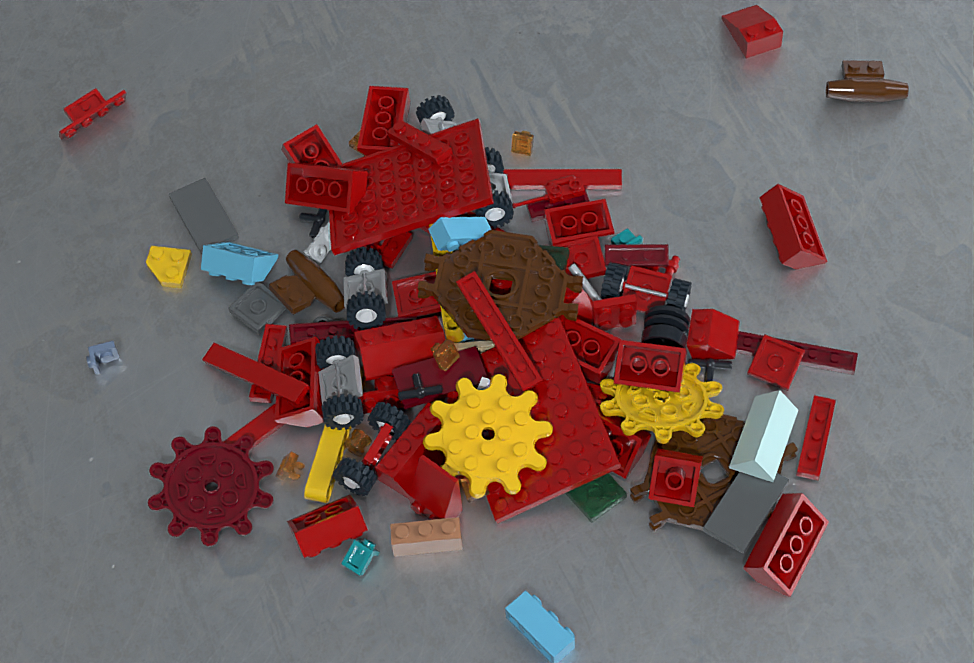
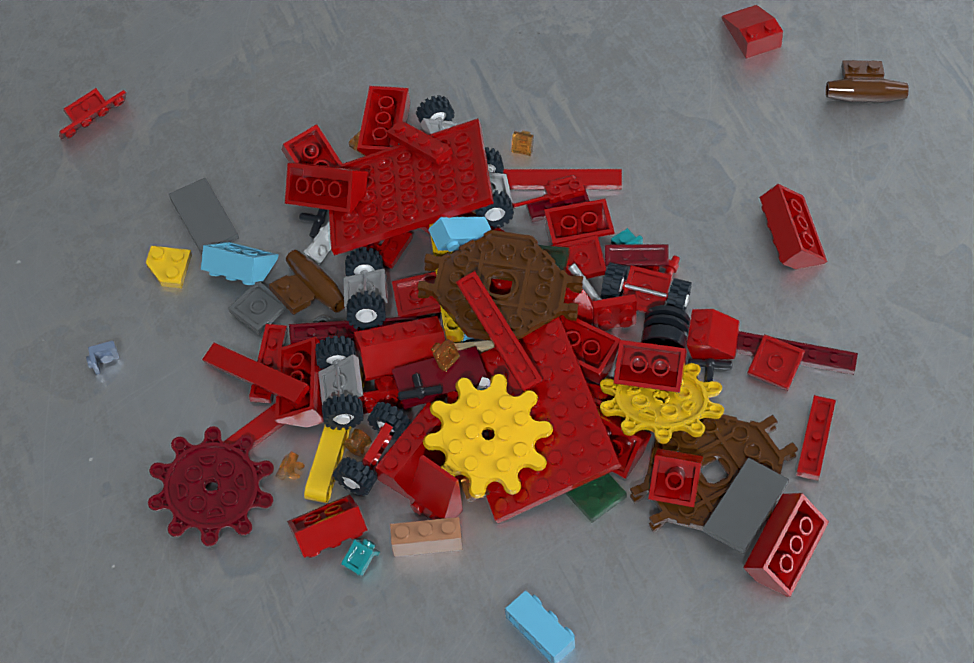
light aqua slope [729,390,798,482] -> none

